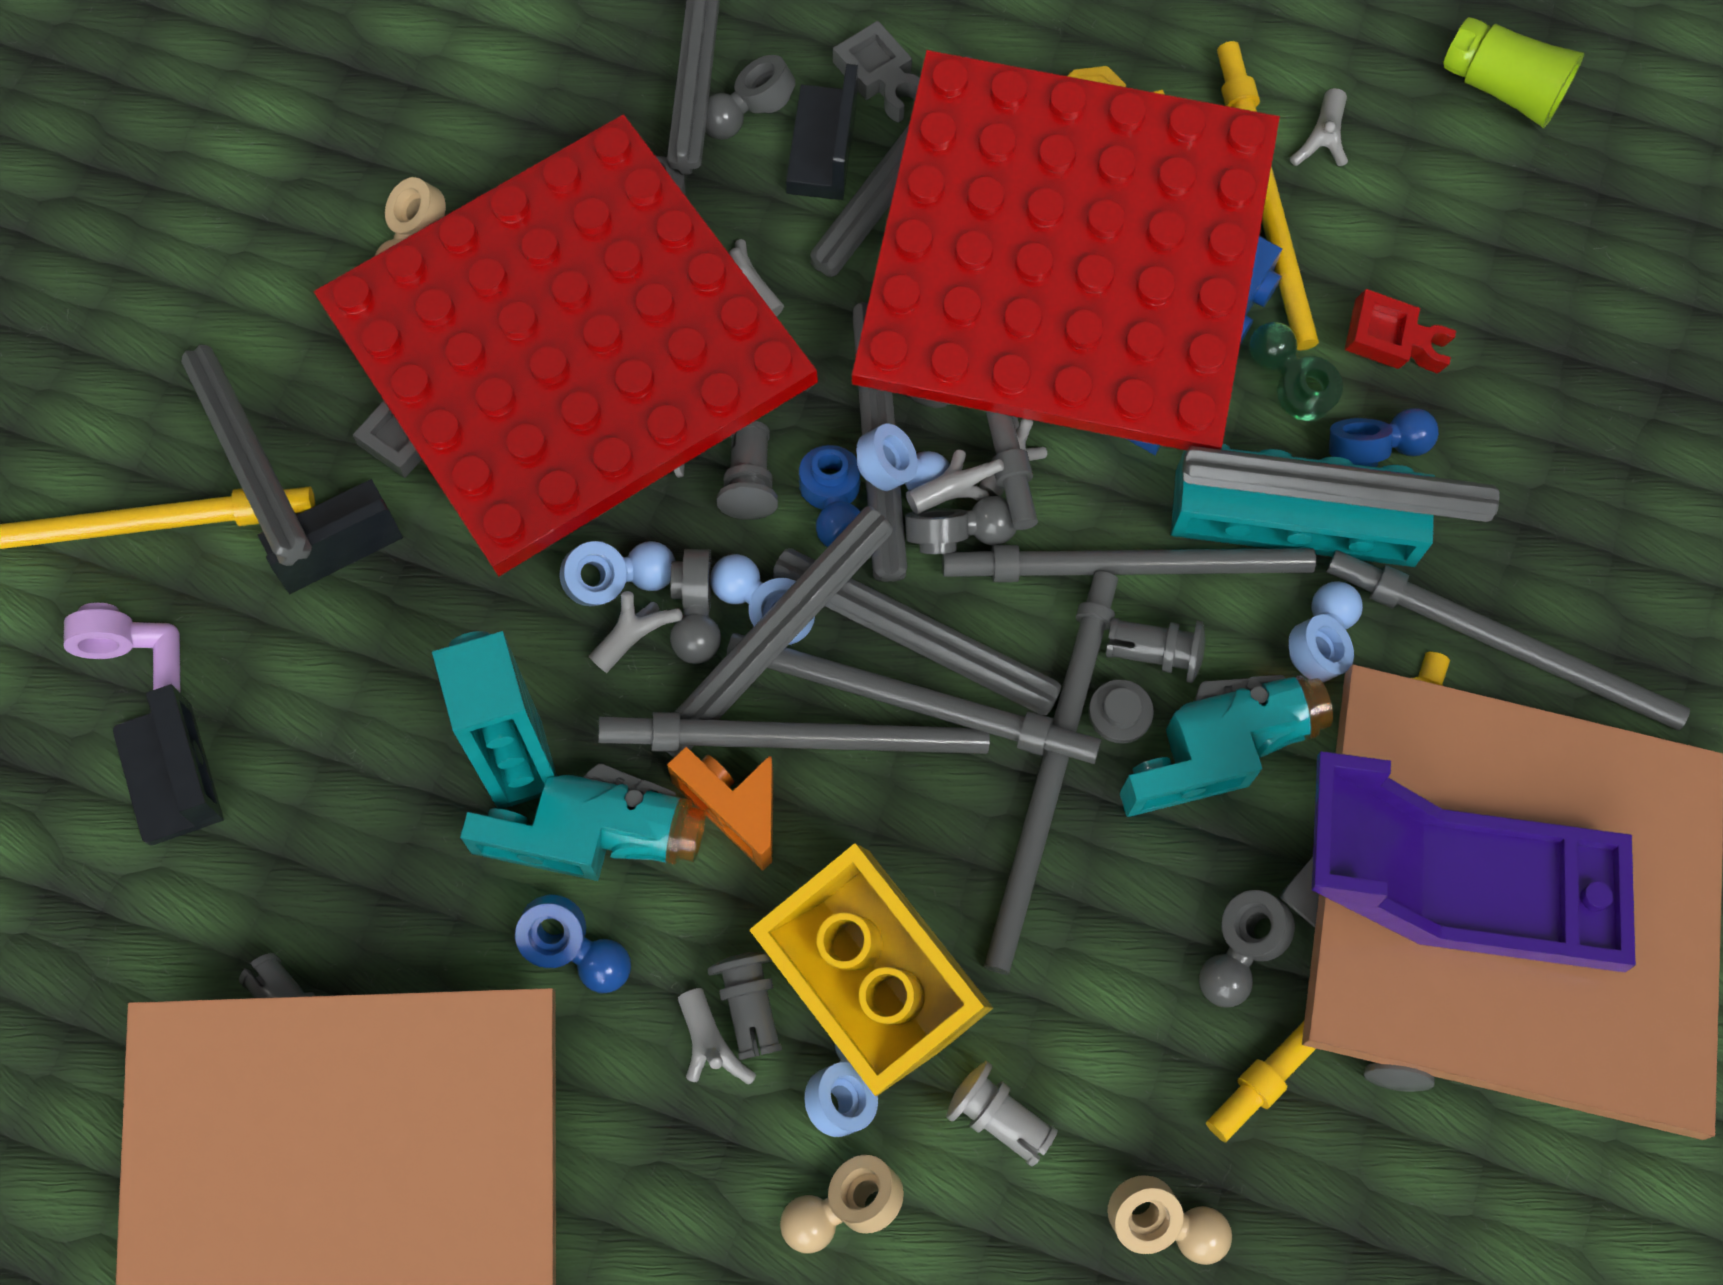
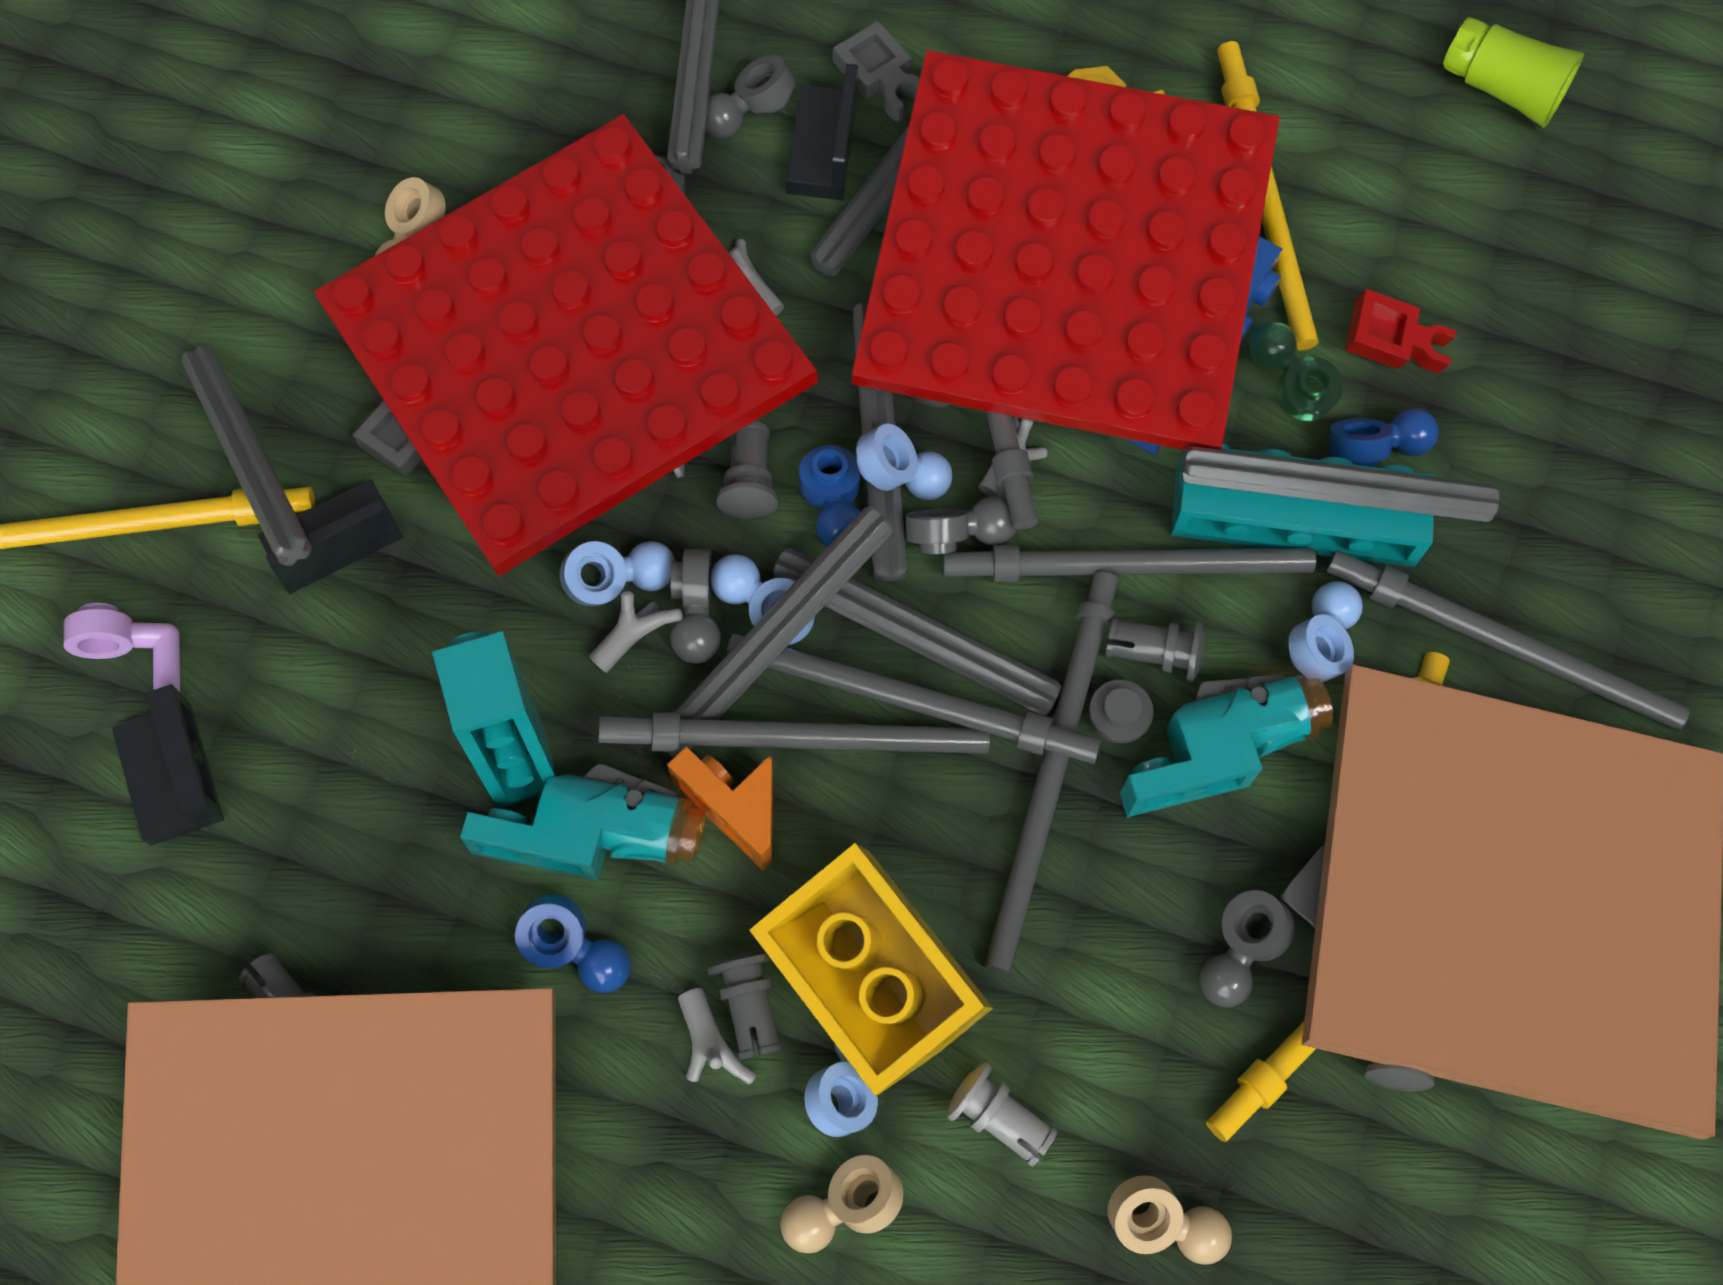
light grey bar [906,450,1004,514] -> none
light grey bar [1290,88,1348,166] -> none
dark purple windscreen [1312,751,1636,973] -> none

